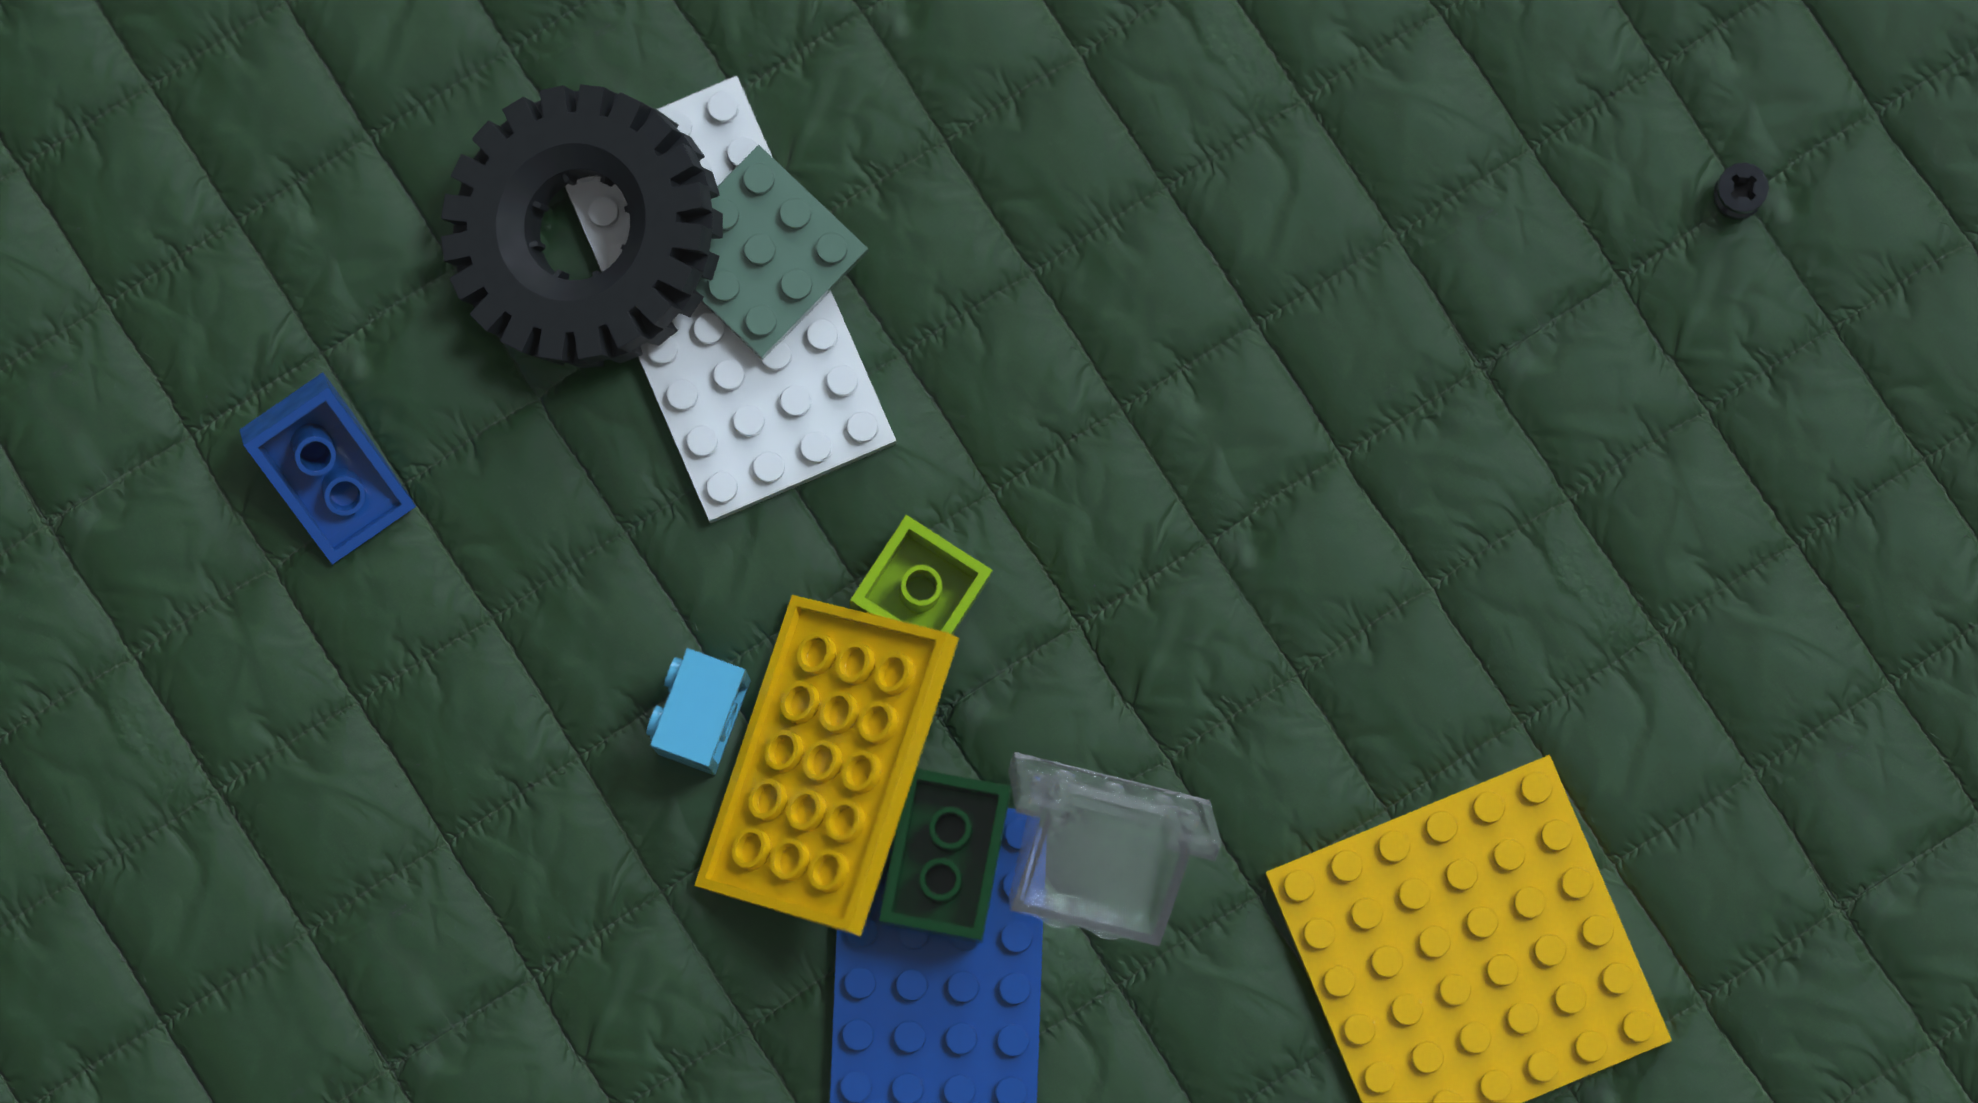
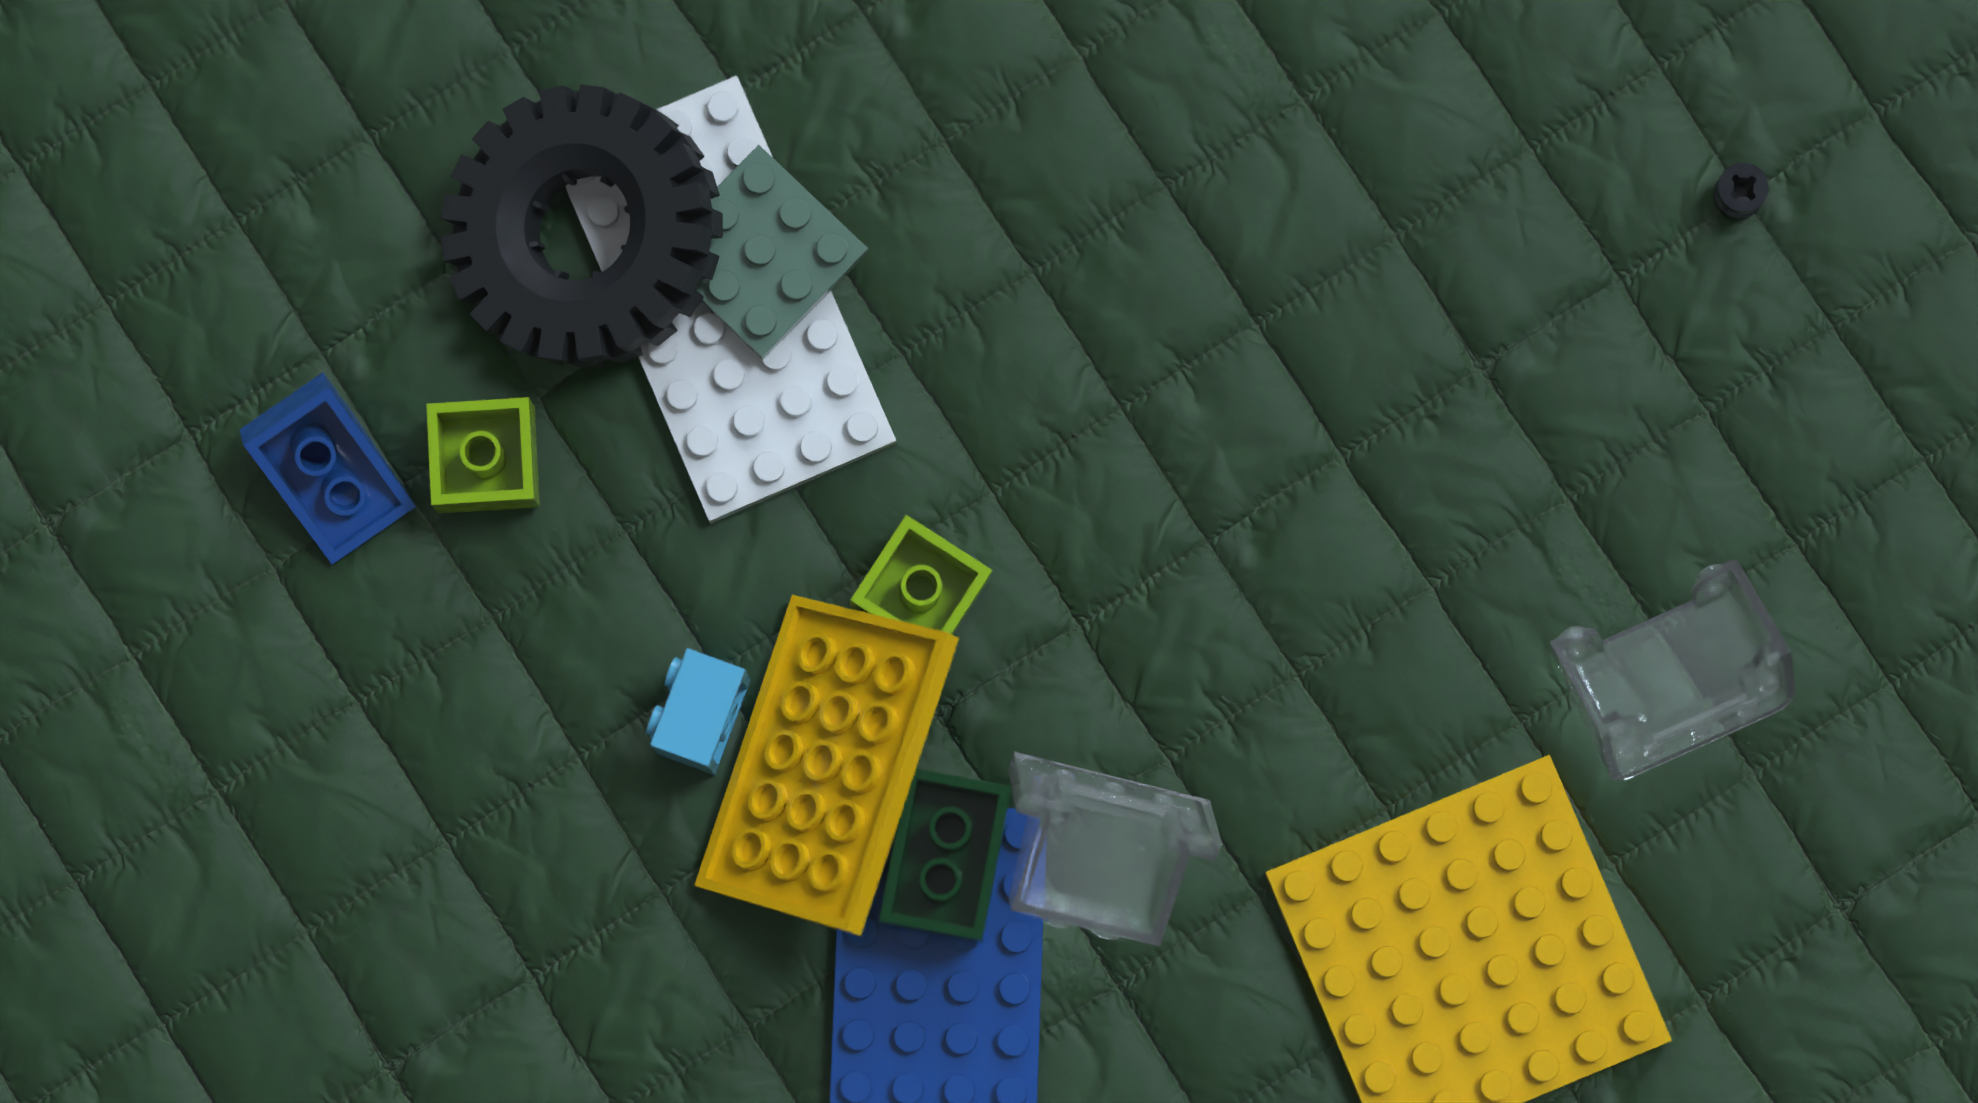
none -> lime brick [426,397,540,514]
none -> clear windscreen [1550,558,1796,780]

